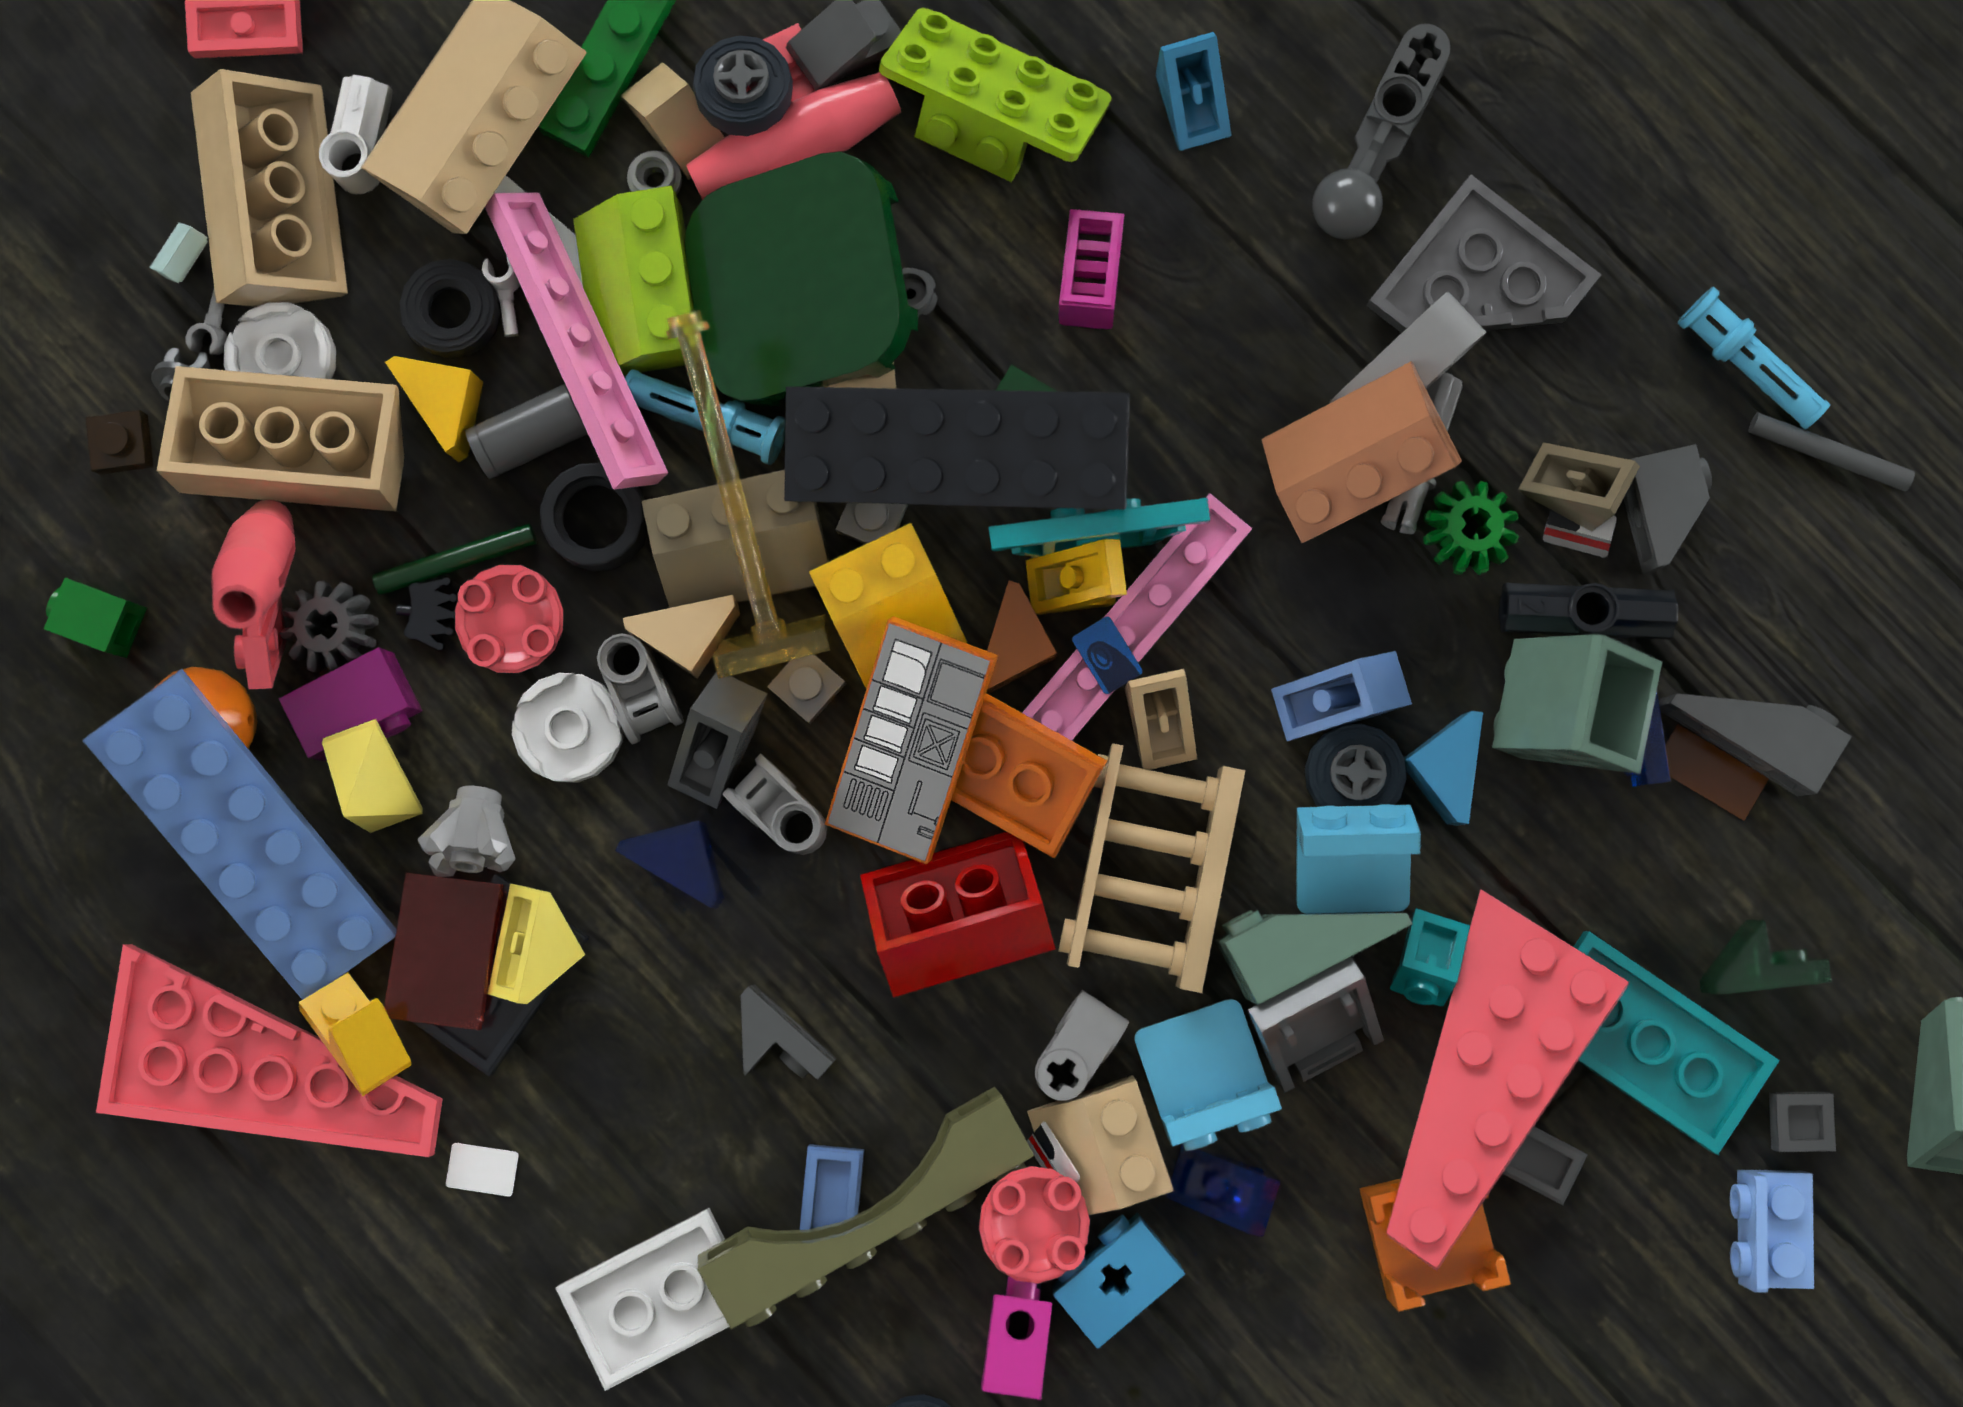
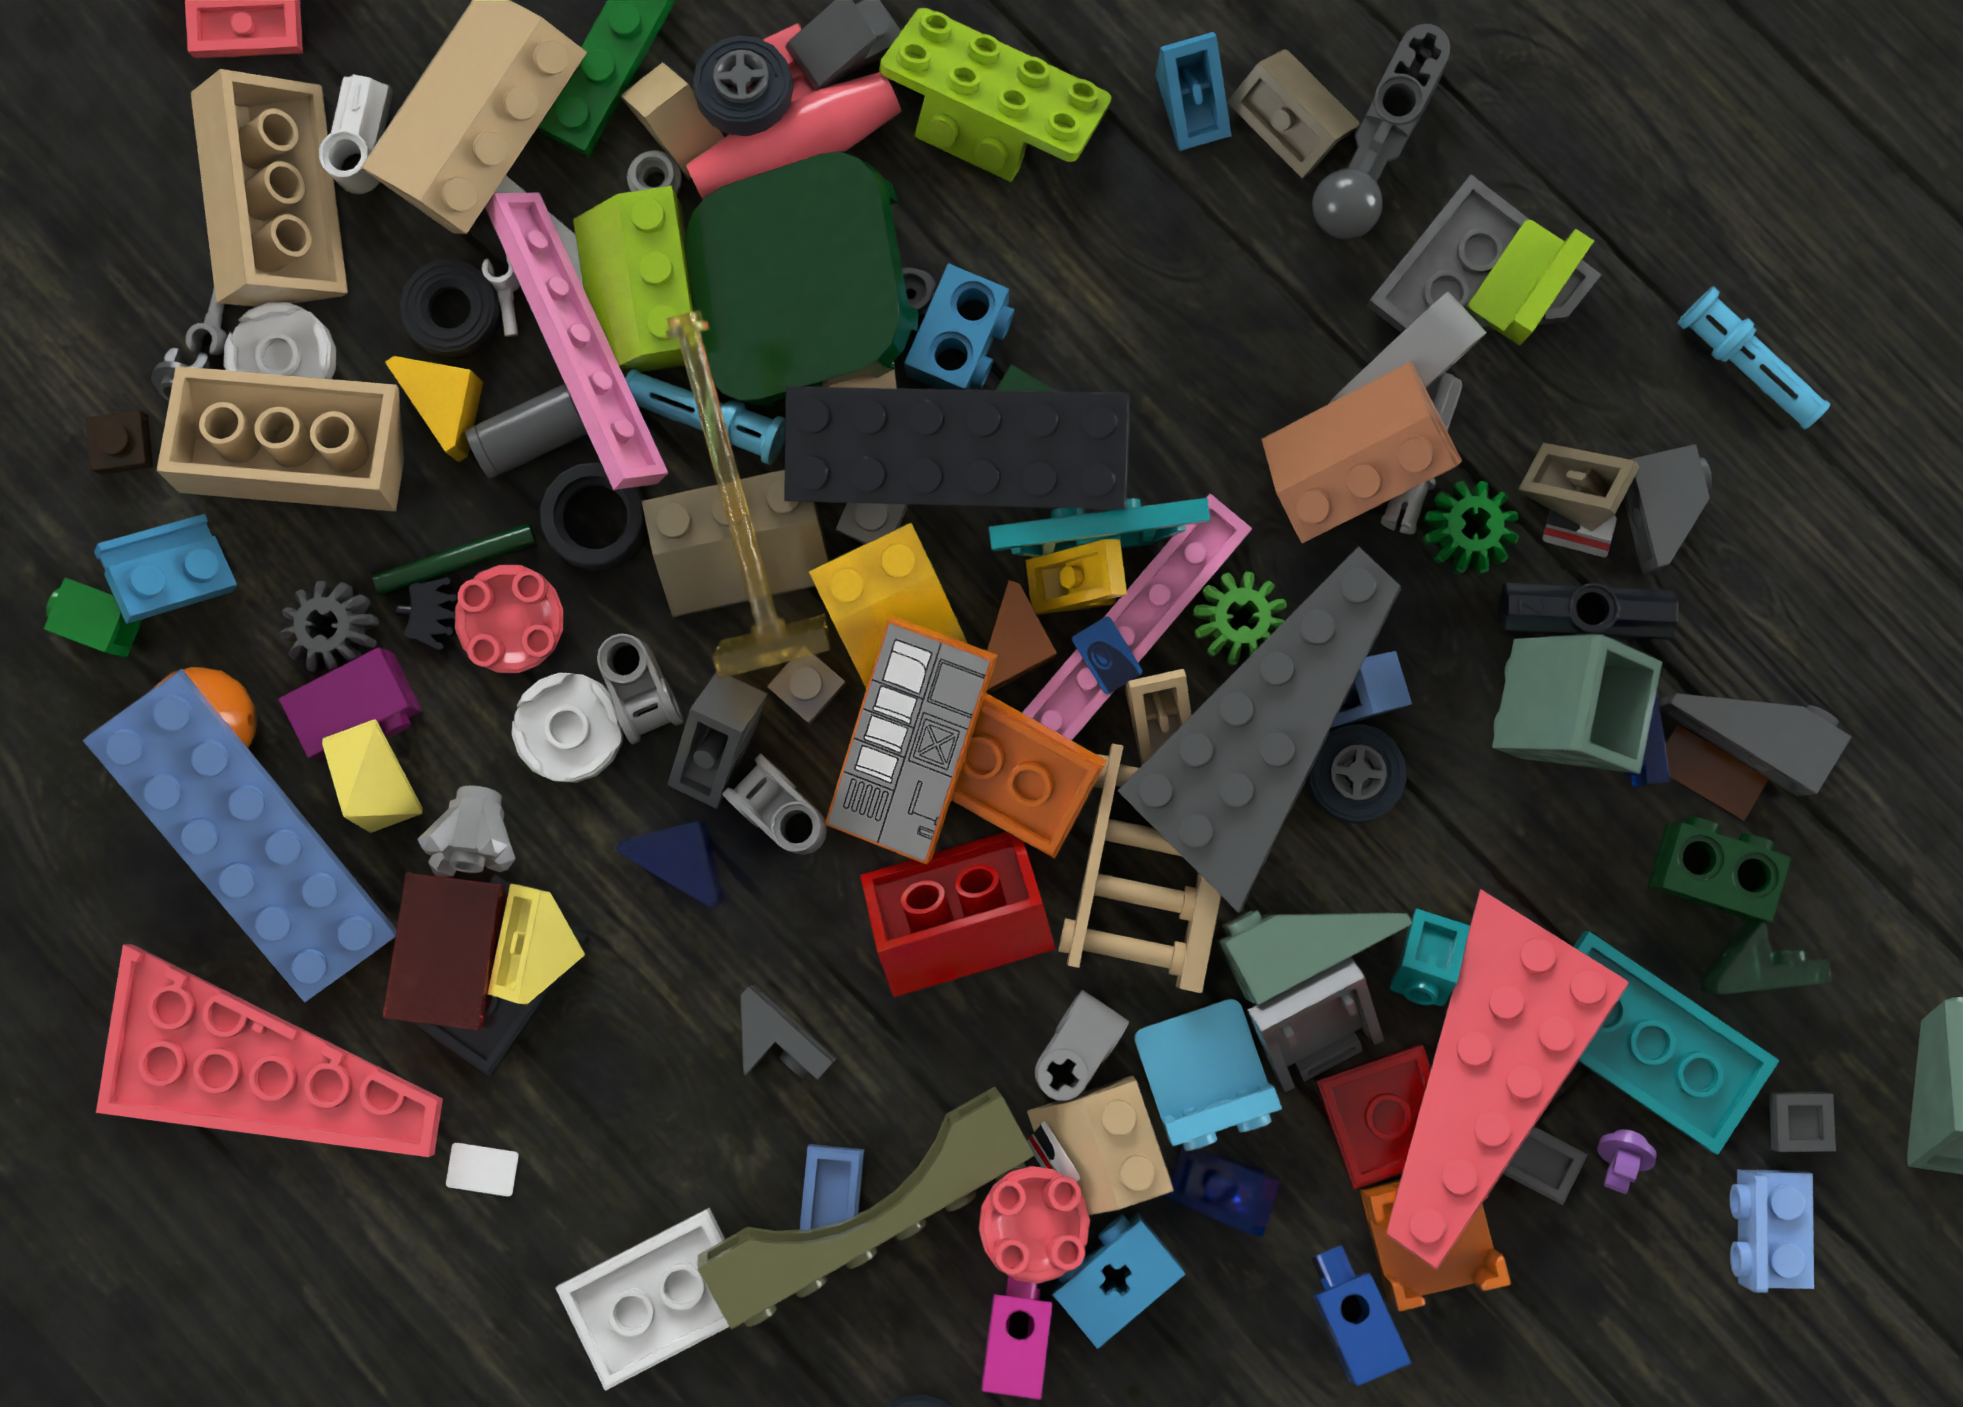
light aqua tile [150,222,208,283] -> none
coral plate [212,500,296,689] -> none
yellow slope [299,972,411,1097] -> none
tan slope [623,595,740,678] -> none
dark pink slope [1059,209,1124,329] -> none
medium azure bracket [1296,804,1420,914] -> none
dark azure slope [1404,711,1483,826] -> none
dark grey bar [1748,412,1915,491] -> none
none -> dark azure plate [94,514,237,624]
none -> dark azure brick [904,263,1015,390]
none -> dark grey wing [1118,547,1401,912]
none -> bright green gear [1193,572,1287,666]
none -> dark tan panel [1227,49,1360,178]
none -> blue torso [1311,1245,1411,1386]
none -> red tile [1314,1044,1431,1189]
none -> lime panel [1467,219,1594,346]
none -> medium lavender plate [1597,1130,1657,1194]
none -> dark green brick [1647,816,1791,922]

